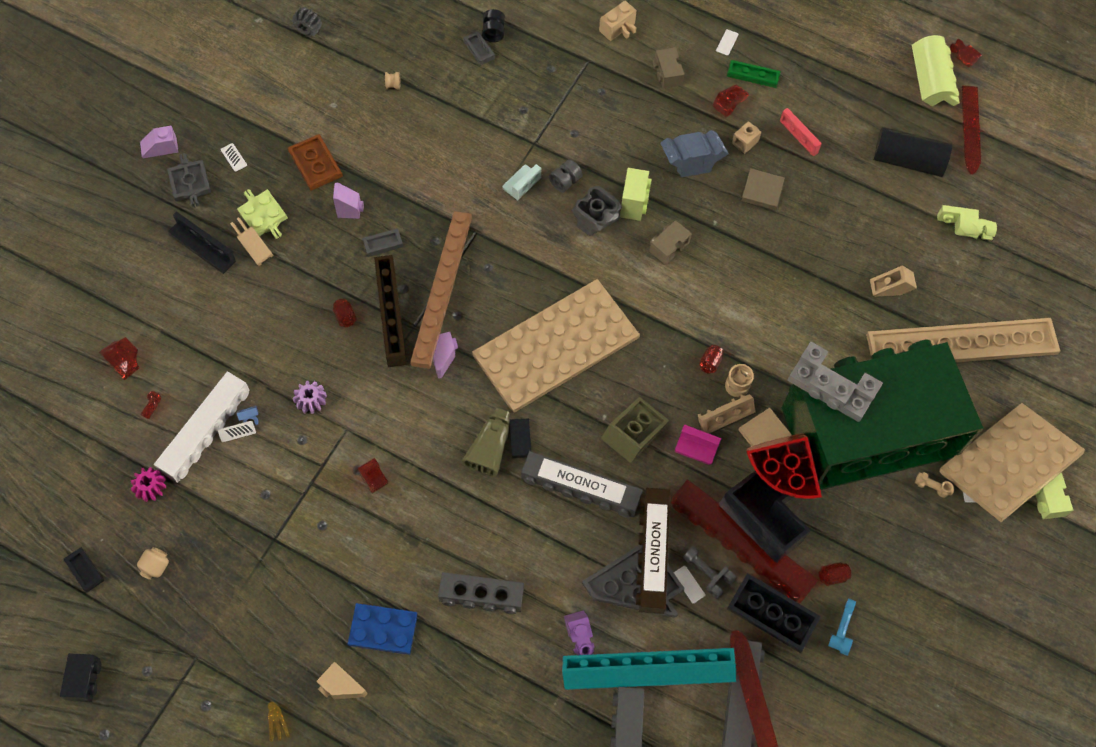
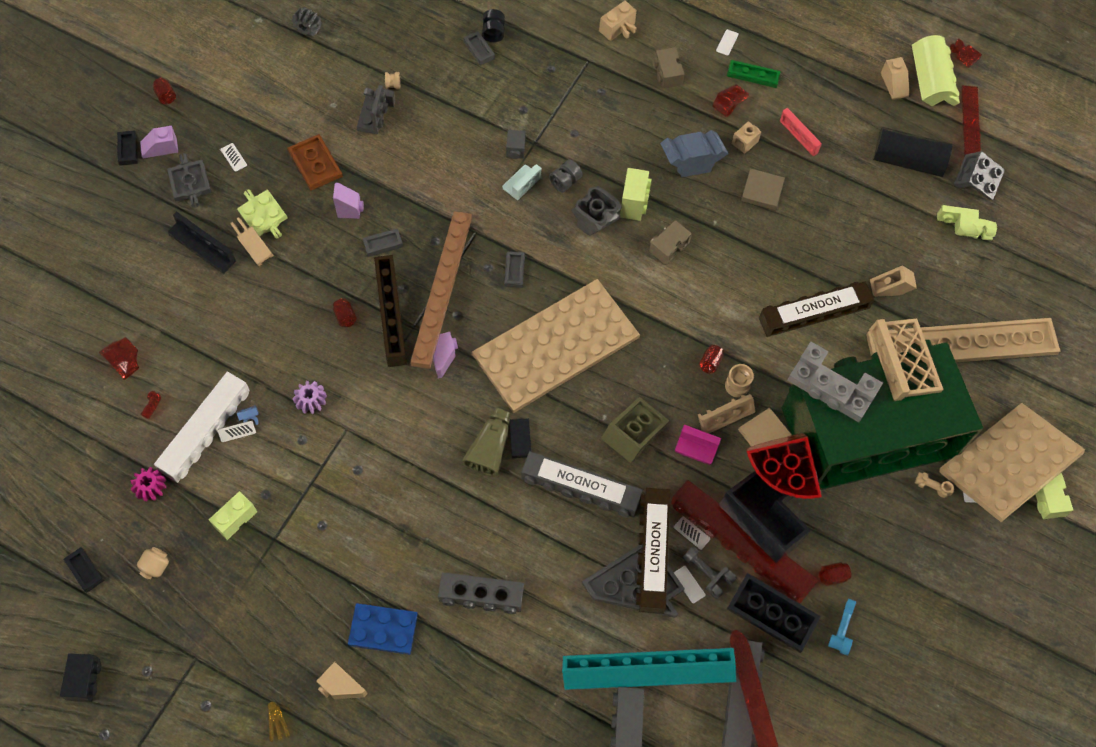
clear red panel [358,458,388,493] -> none
medium lavender brick [564,611,595,655] -> none
none -> black tile [117,130,138,166]
none -> clear red brick [153,78,176,104]
none -> yellowish green brick [208,491,257,540]
none -> dark grey bracket [357,85,388,134]
none -> dark grey plate [364,88,395,107]
none -> dark grey tile [504,252,525,288]
none -> dark grey brick [506,130,526,159]
none -> white sticker [674,516,711,550]
none -> dark brown brick [759,281,874,337]
none -> tan fence [869,318,943,401]
none -> tan slope [881,57,909,100]
none -> dark grey bracket [954,151,1004,200]

